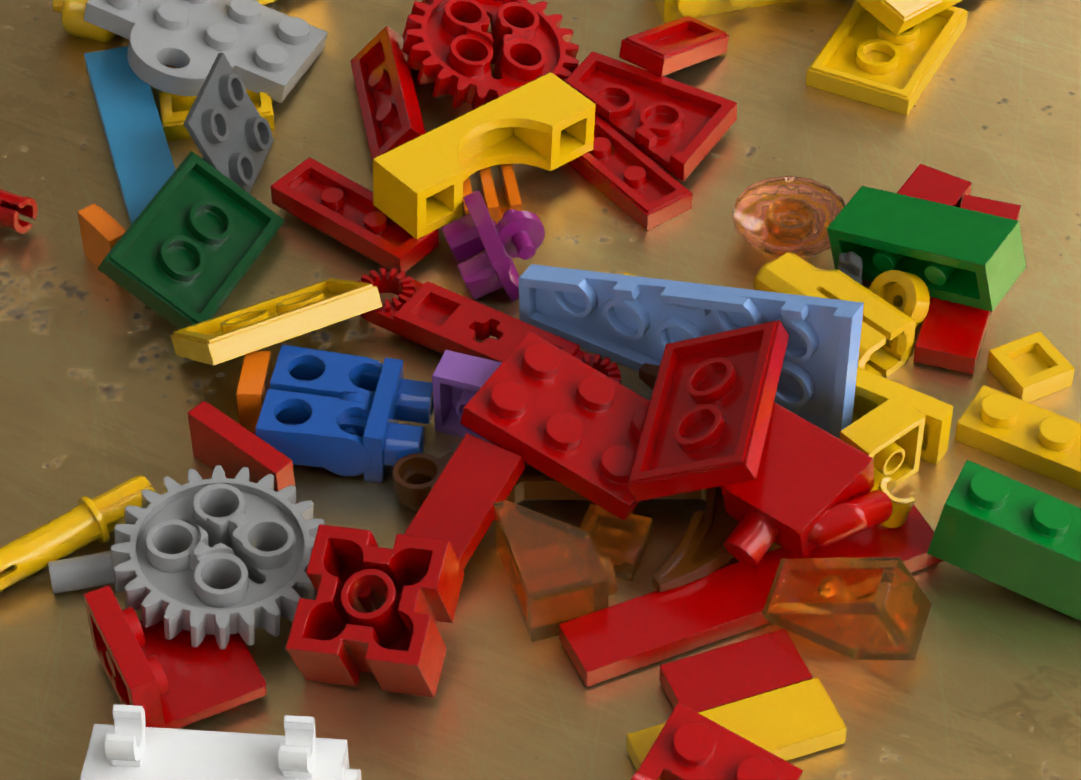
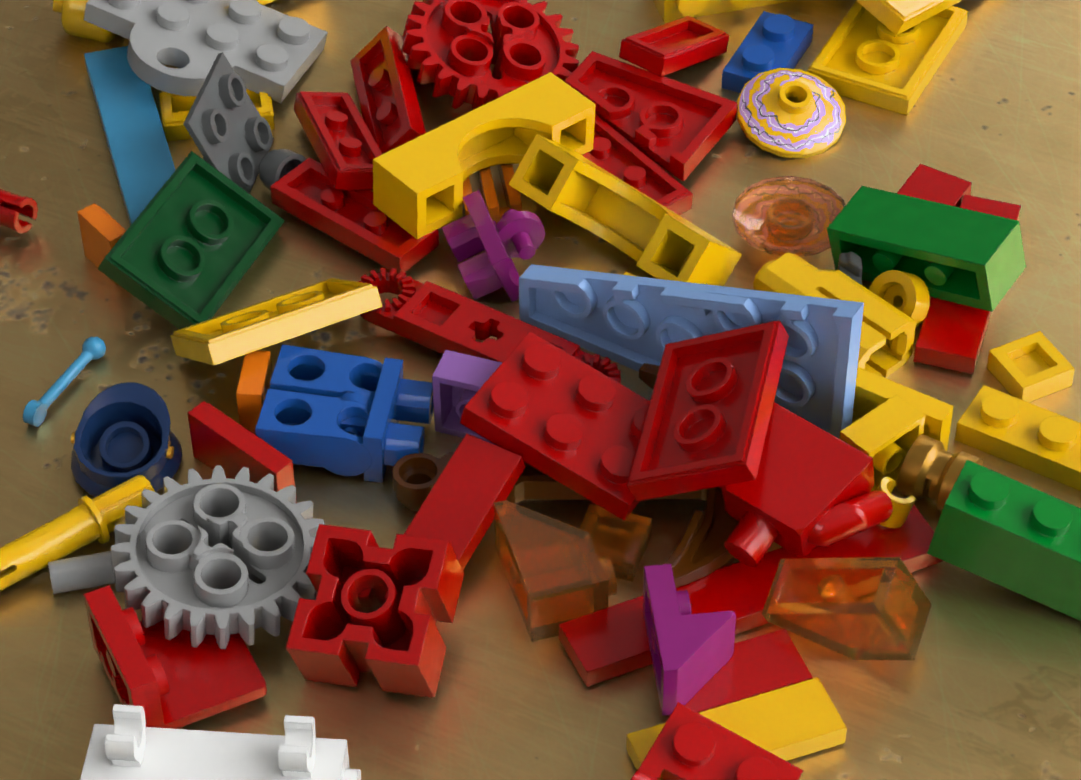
none -> dark azure hinge [23,336,106,427]
none -> dark blue piece [71,382,182,497]
none -> dark grey hinge [259,148,306,191]
none -> red tile [294,91,382,190]
none -> yellow arch [508,134,742,286]
none -> magenta slope [643,564,736,716]
none -> blue plate [722,11,813,93]
none -> dish [737,68,846,159]
none -> pearl gold wheel [897,434,984,511]

